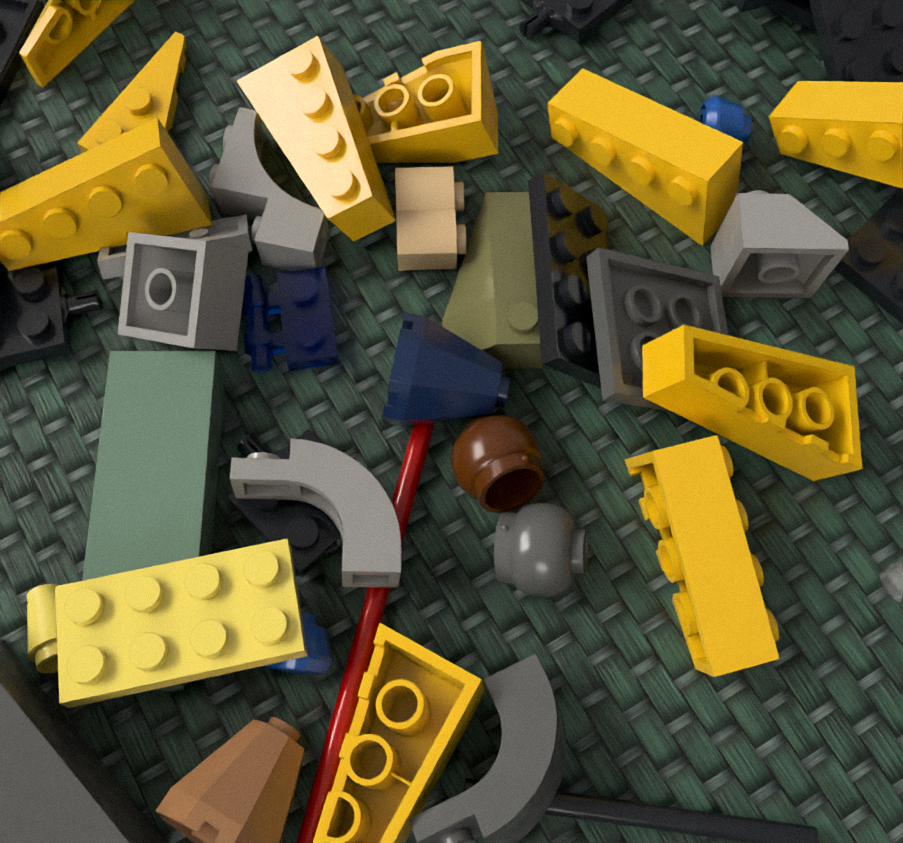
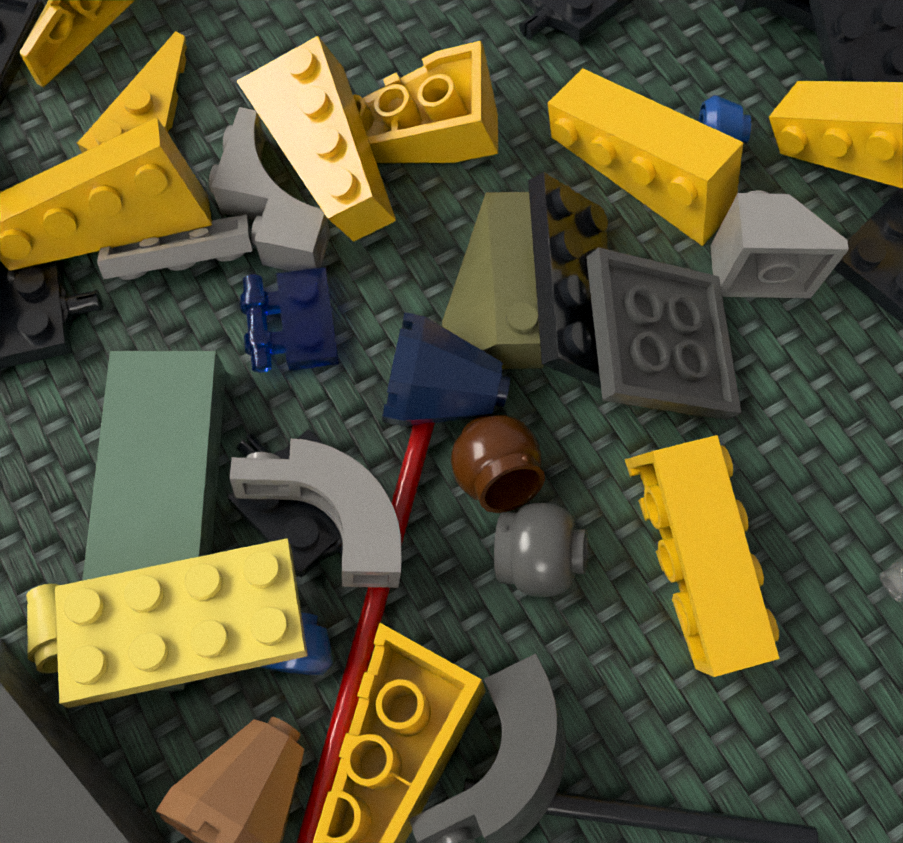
light grey slope [118,232,249,351] -> none
tan brick [395,167,466,271] -> none
yellow wedge [642,325,862,481] -> none

